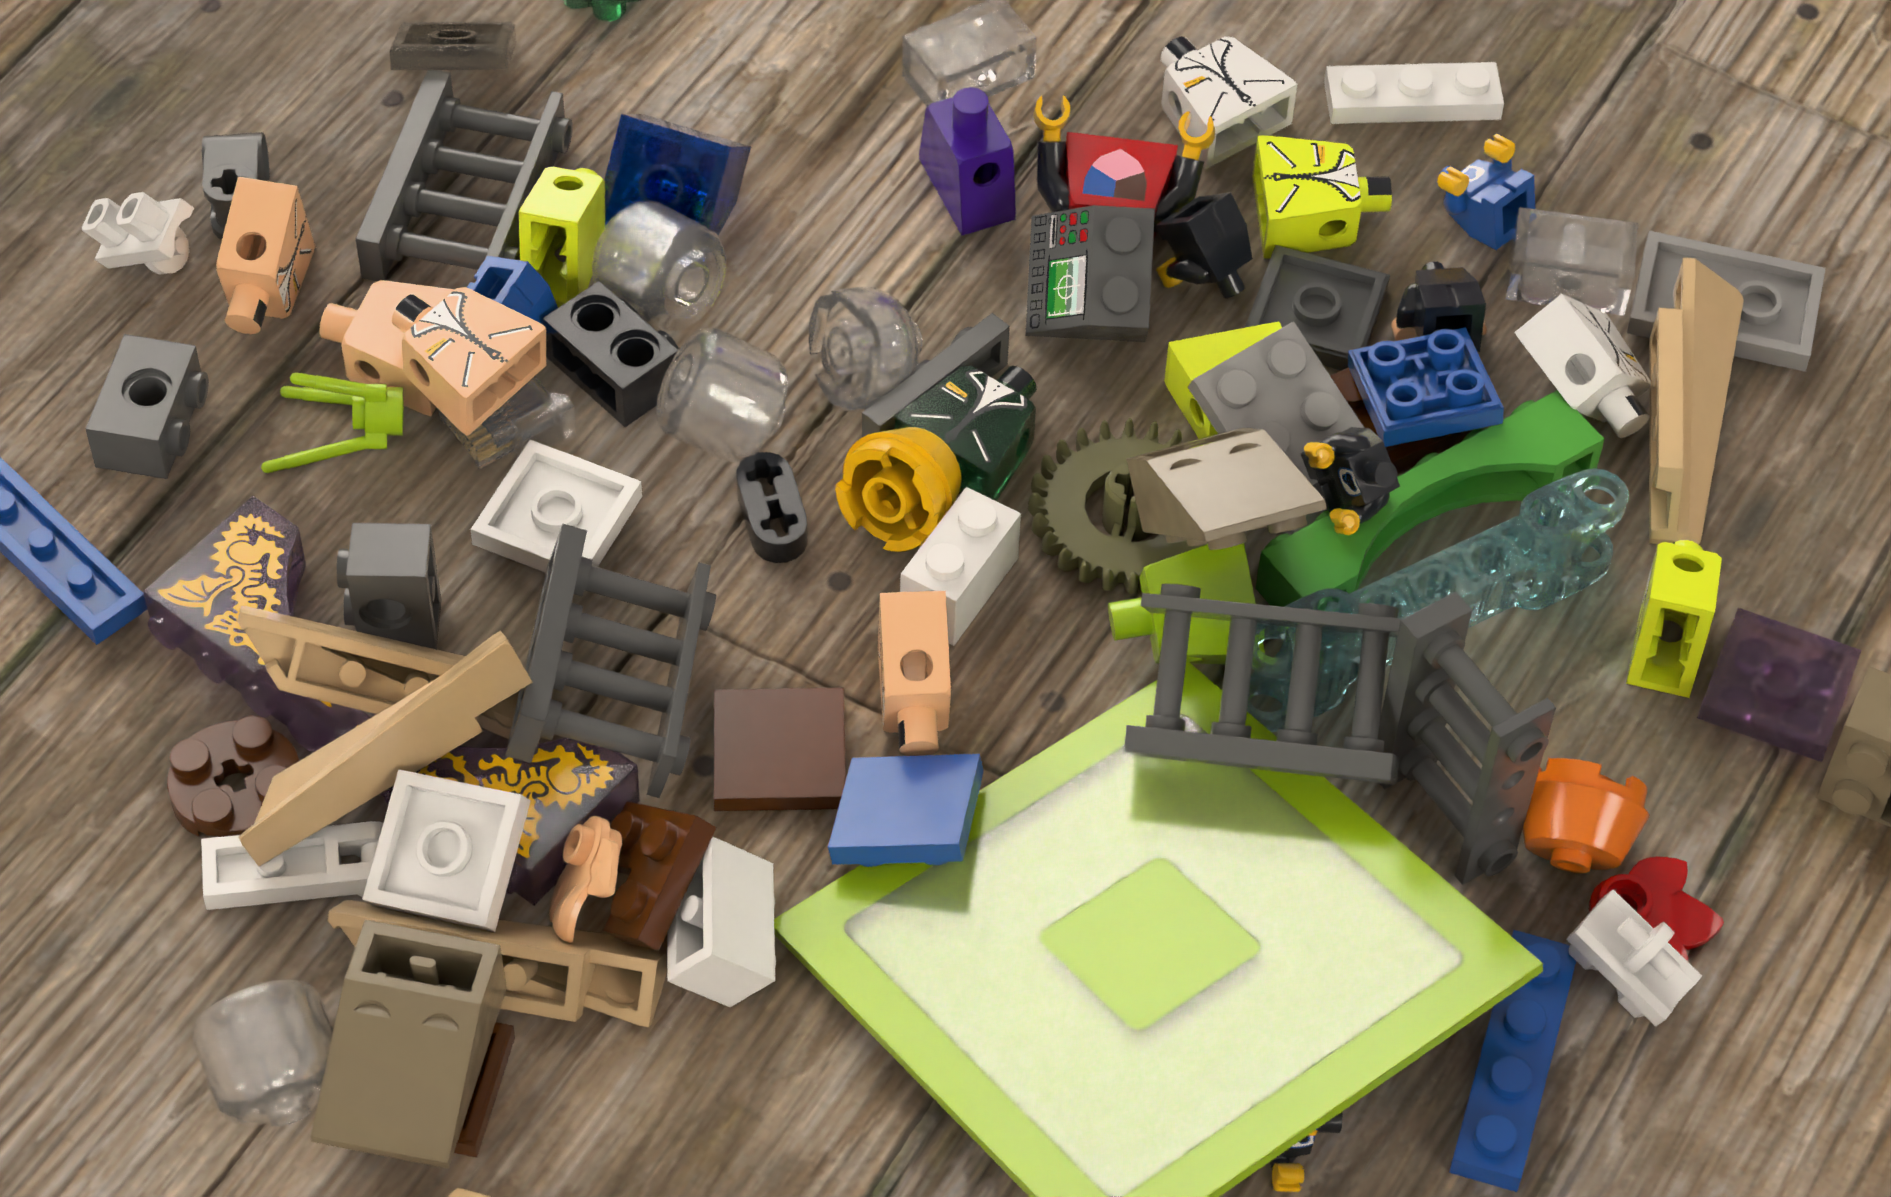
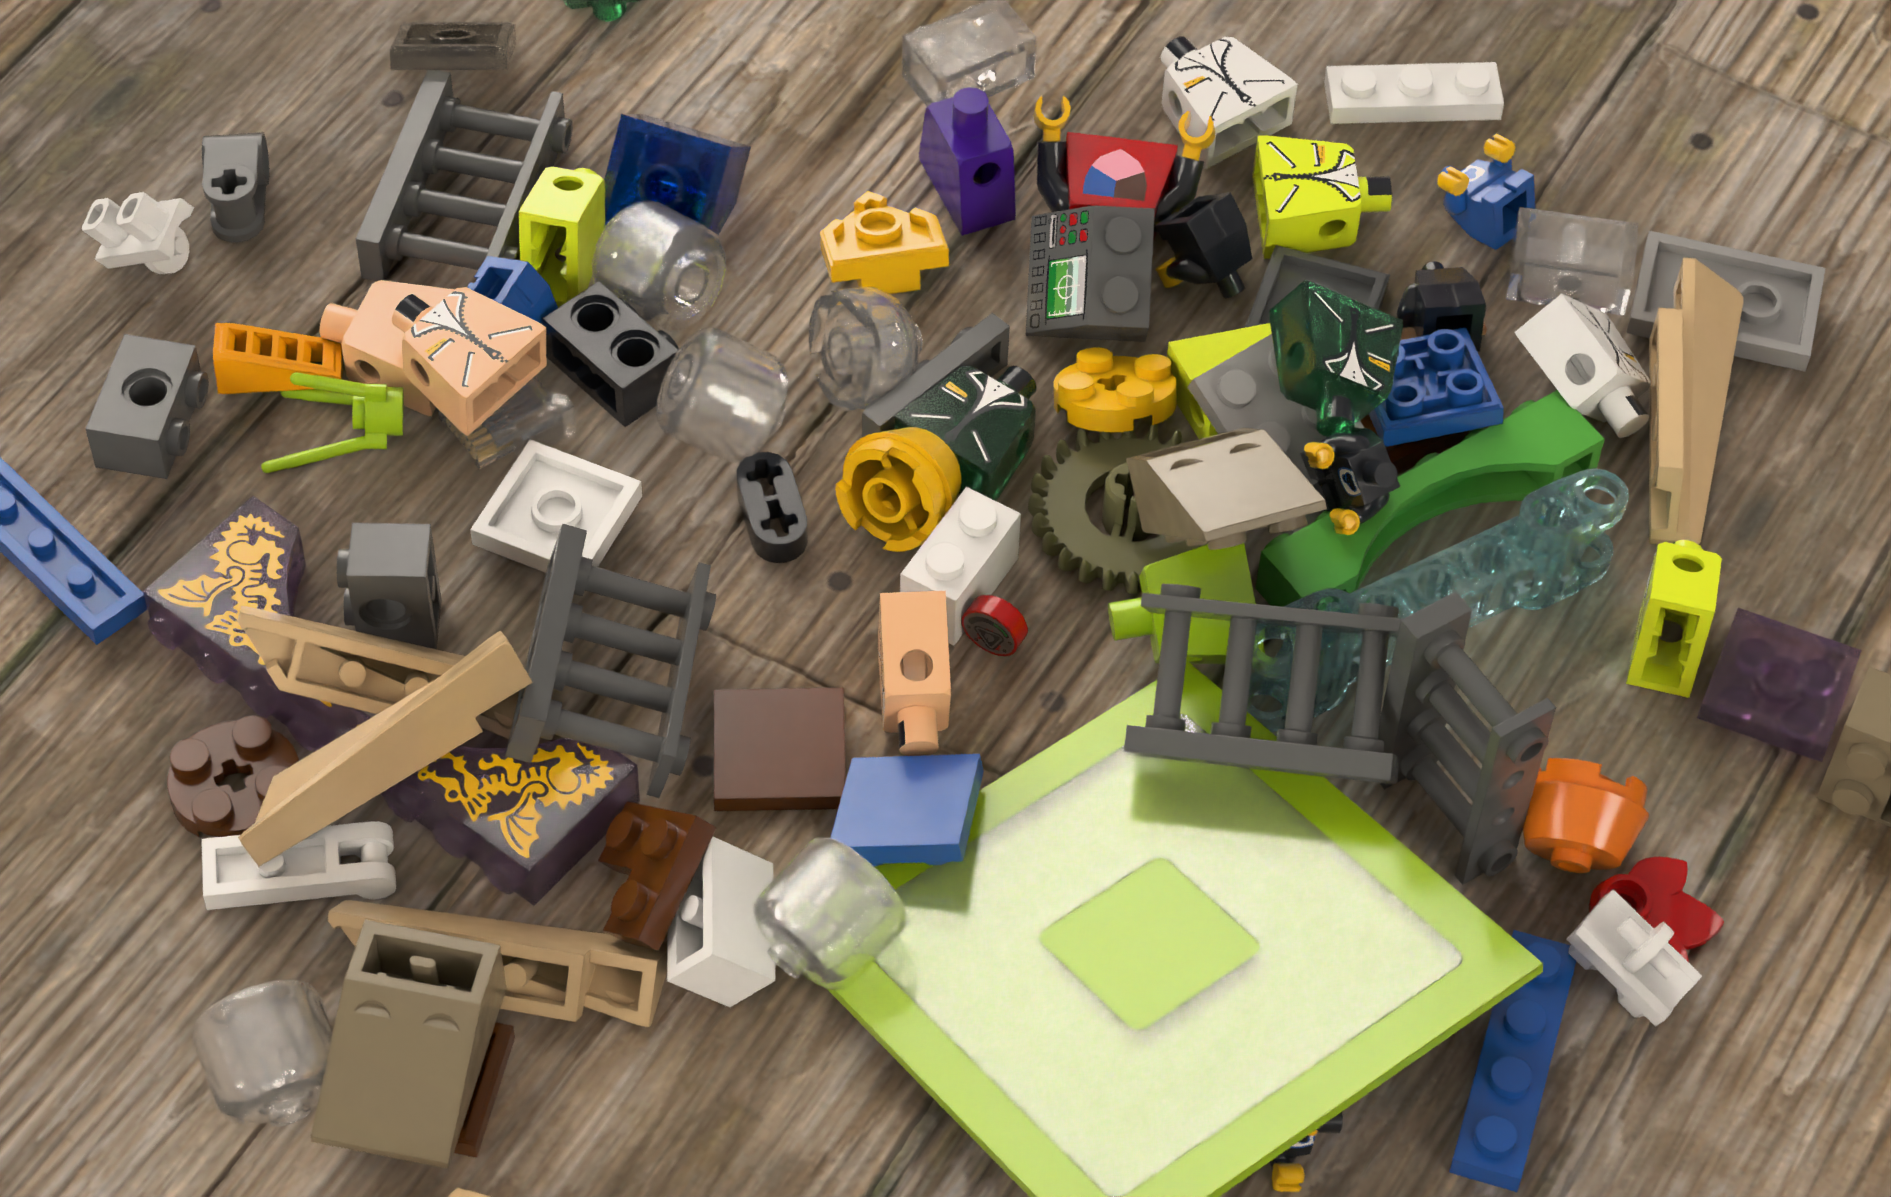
light nougat torso [216,177,315,334] -> none
white plate [362,769,531,932] -> none
light nougat plate [549,816,622,943] -> none
none -> light orange slope [213,323,343,394]
none -> clear head [753,836,907,991]
none -> yellow plate [820,191,949,298]
none -> tile [961,595,1028,656]
none -> yellow plate [1053,347,1177,432]
none -> clear green torso [1269,279,1403,437]

